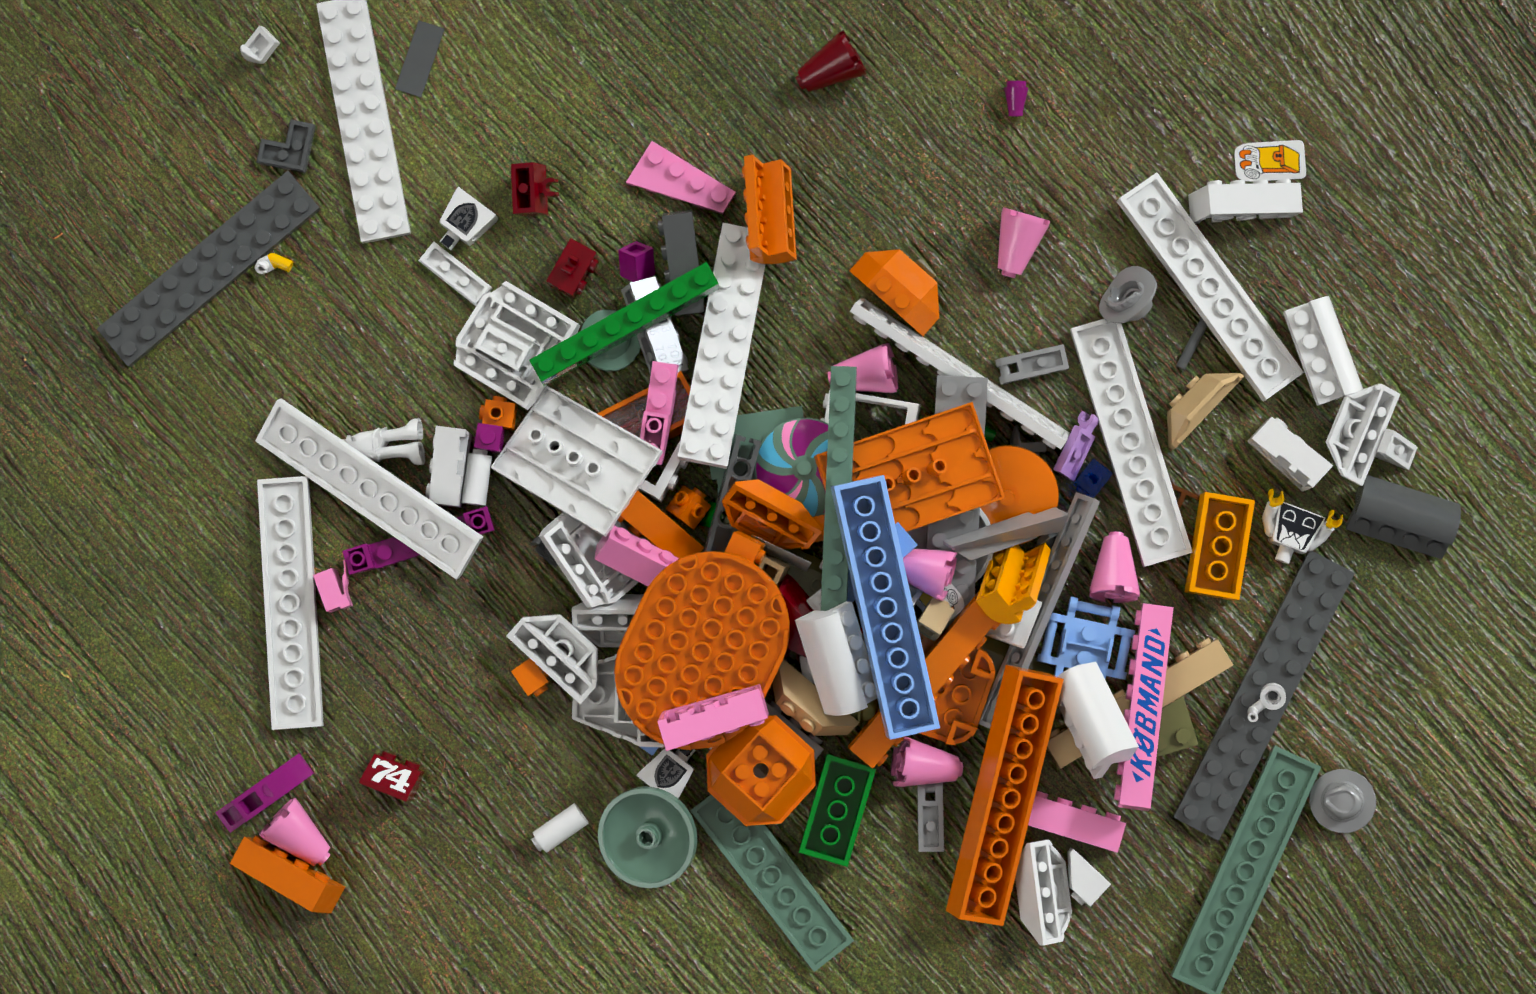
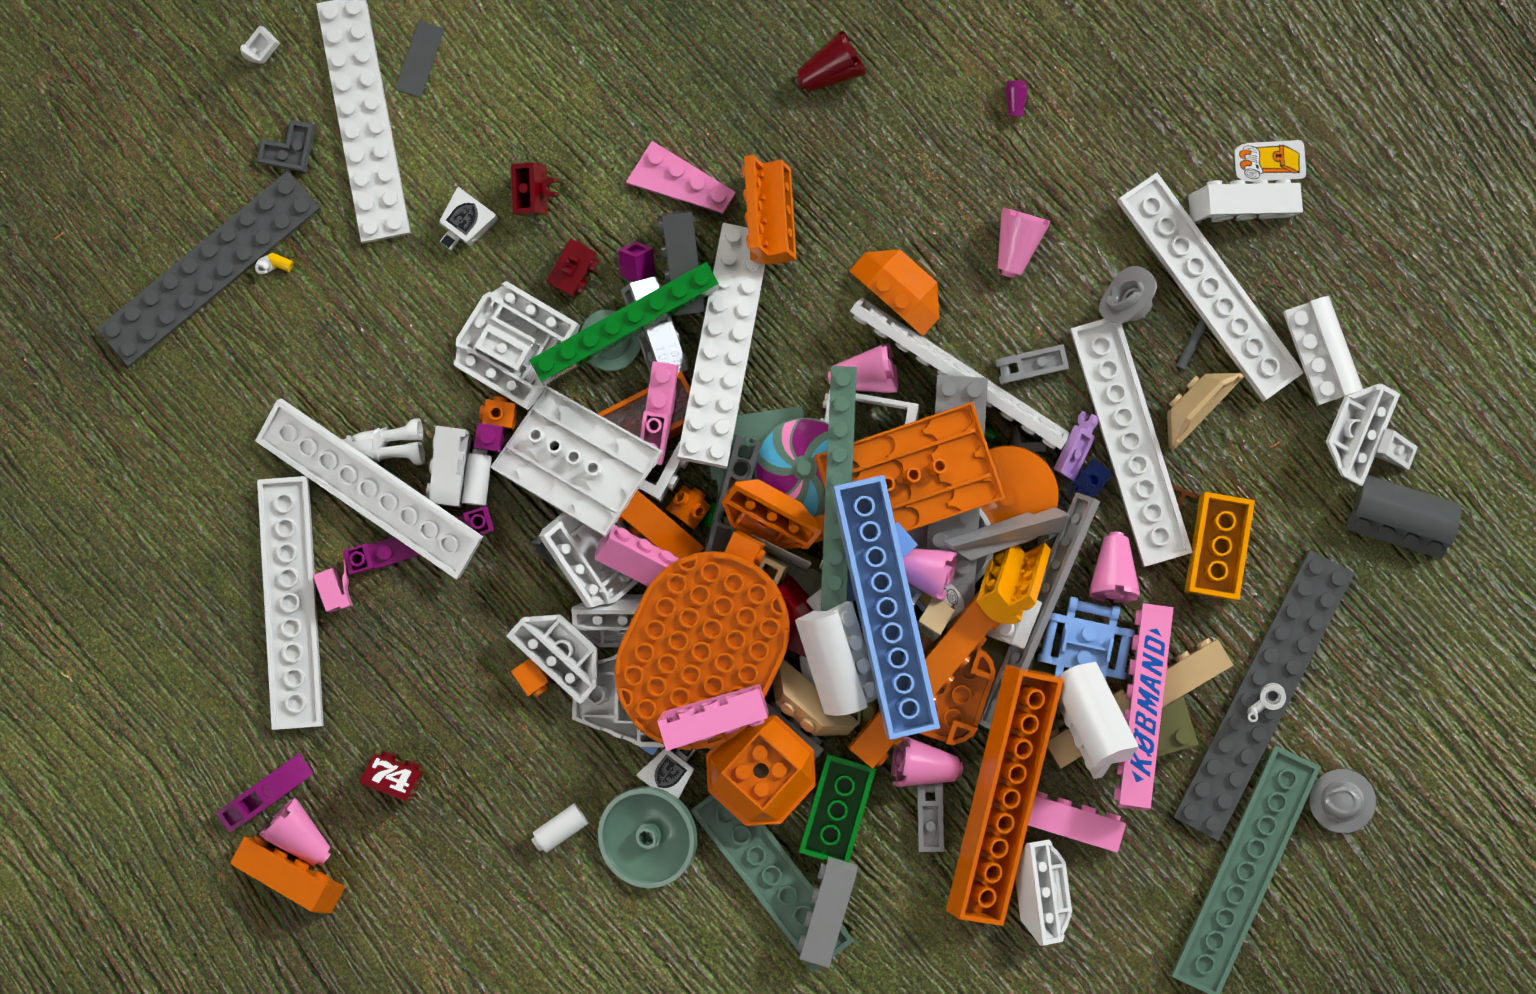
white tile [418,242,492,306] -> none
white slope [1067,848,1111,907] -> none
white wedge [1247,417,1333,492] -> none
torso [1262,489,1343,564] -> none
none -> light grey brick [797,857,858,968]

